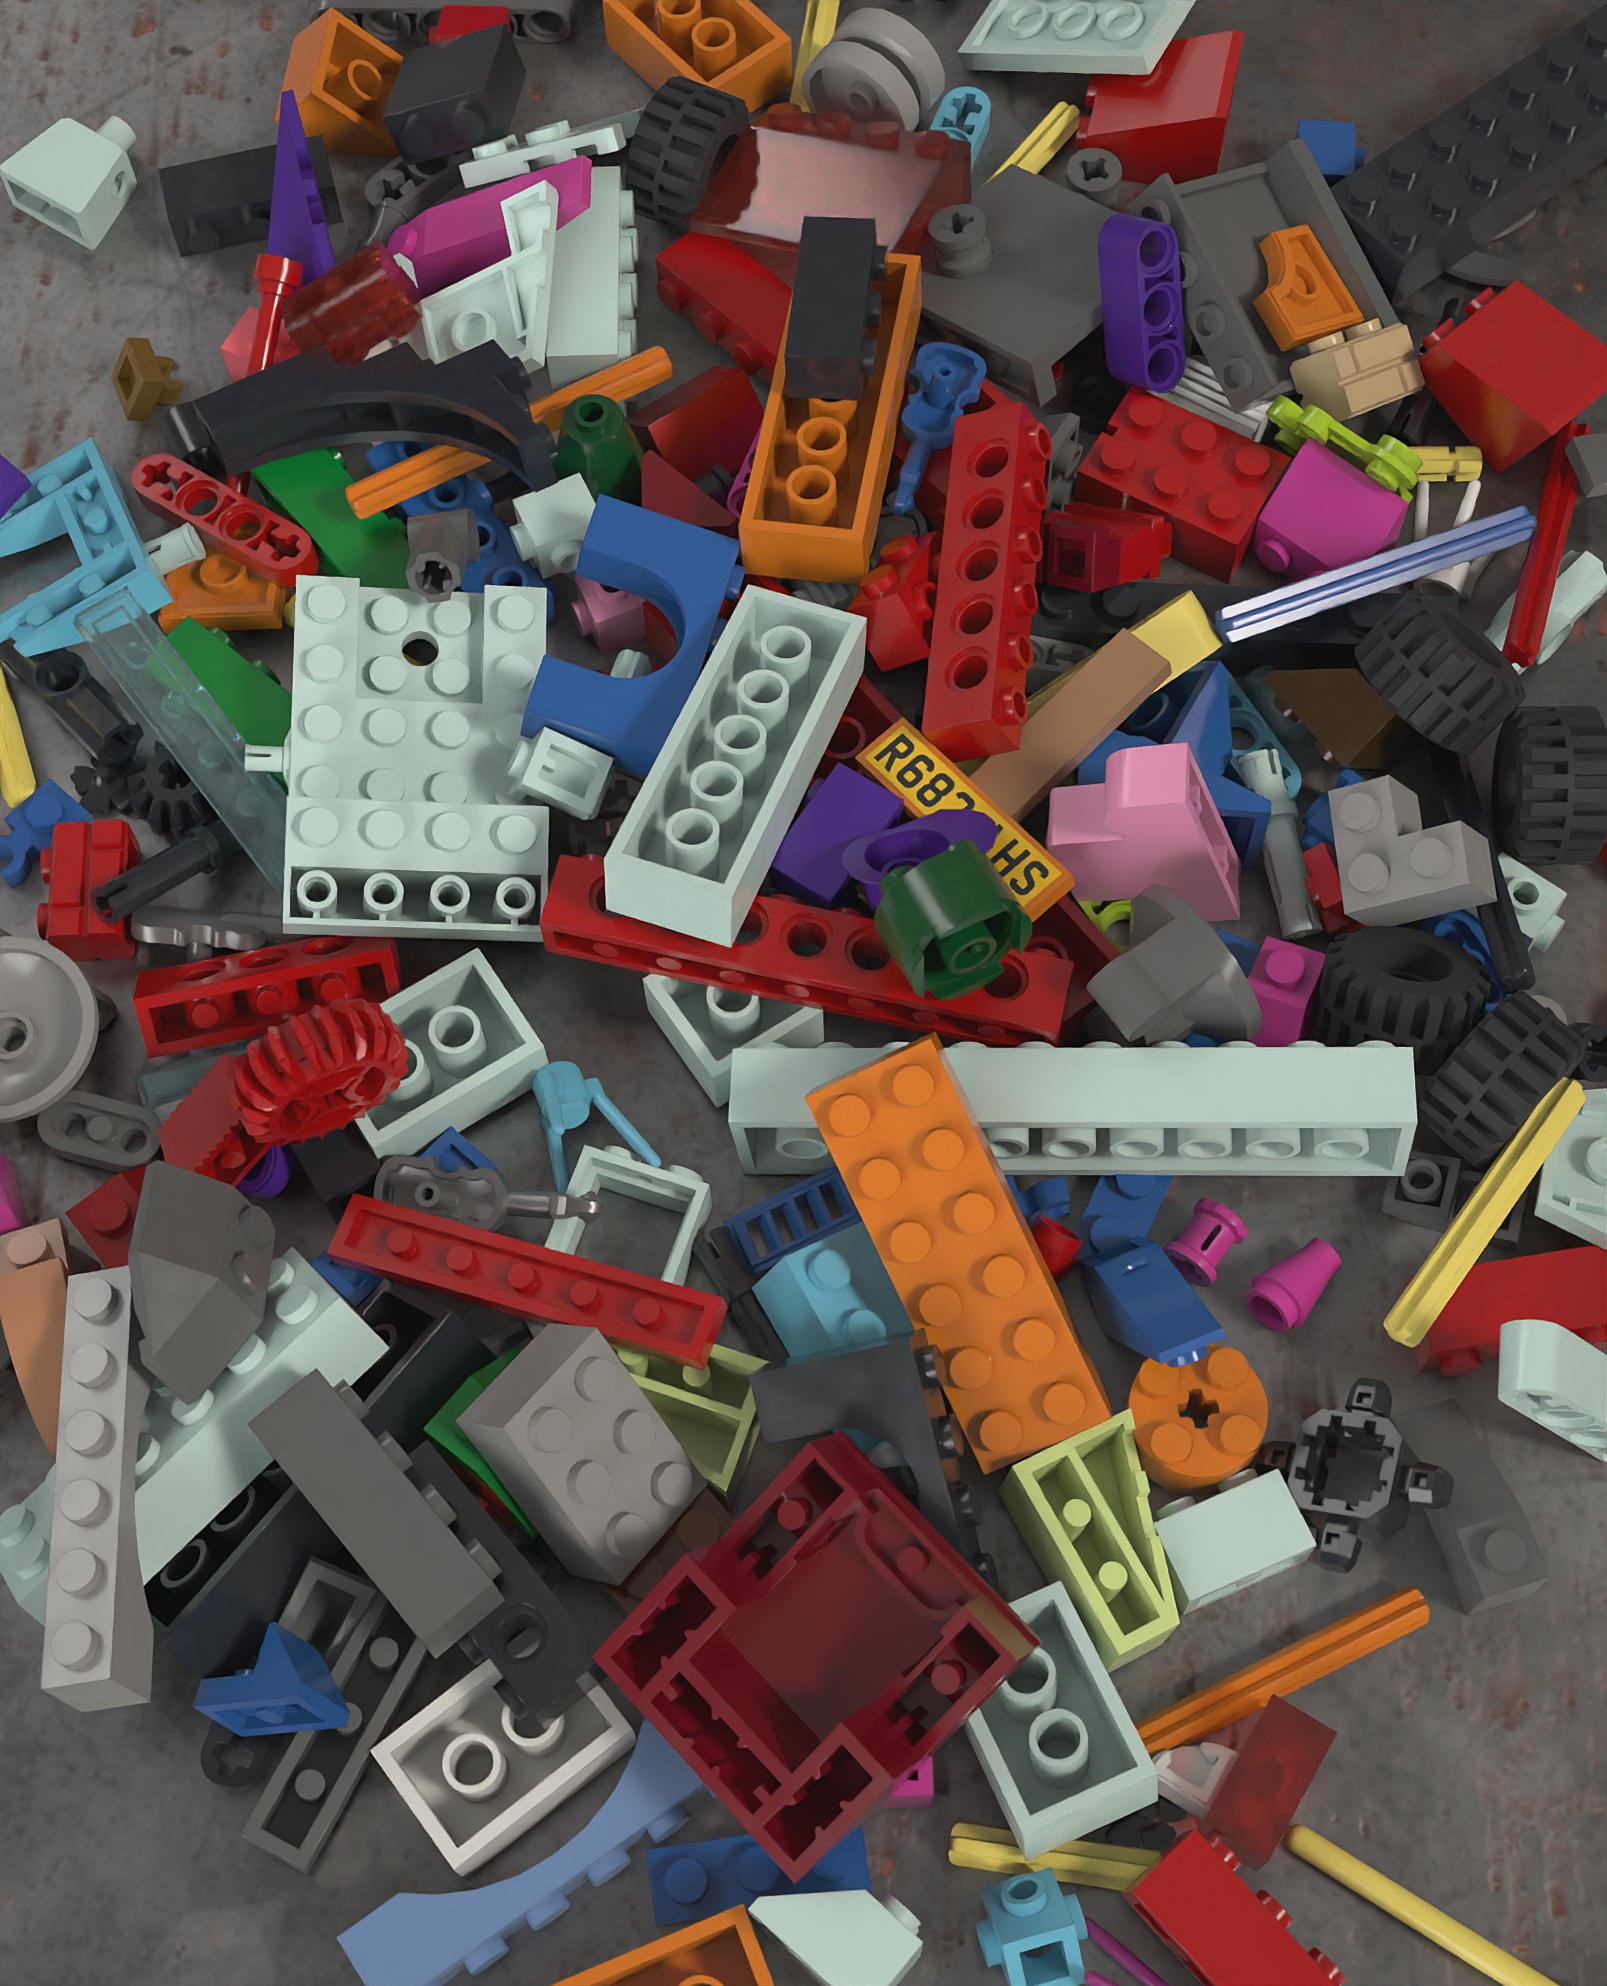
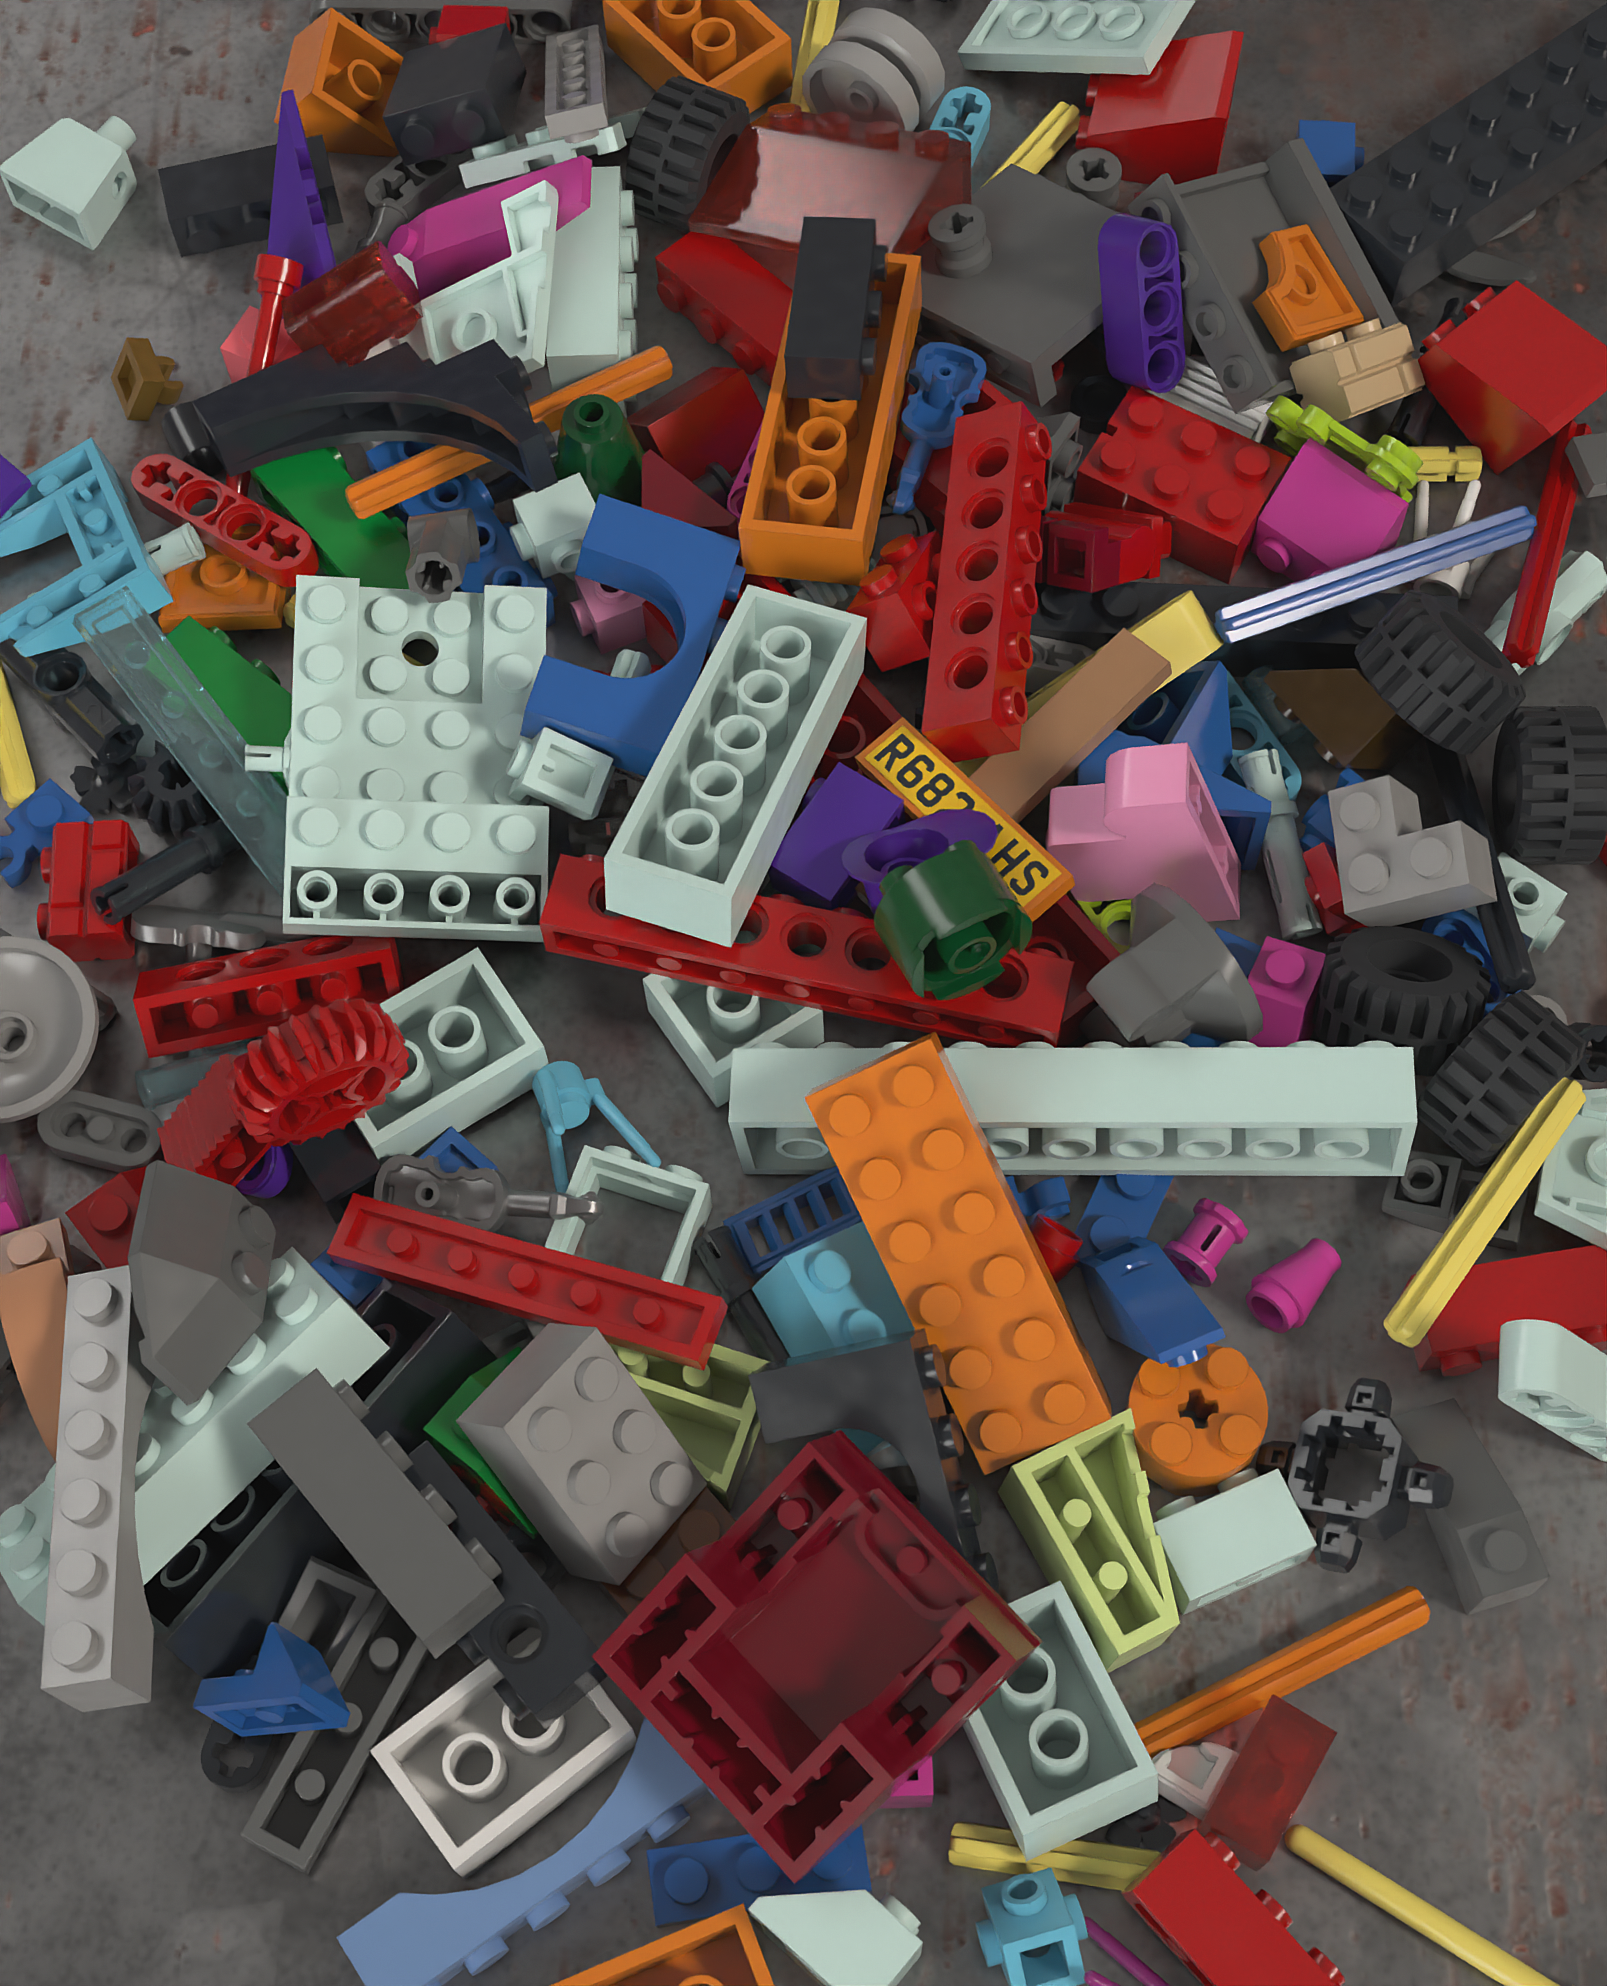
none -> light grey plate [545,24,608,143]

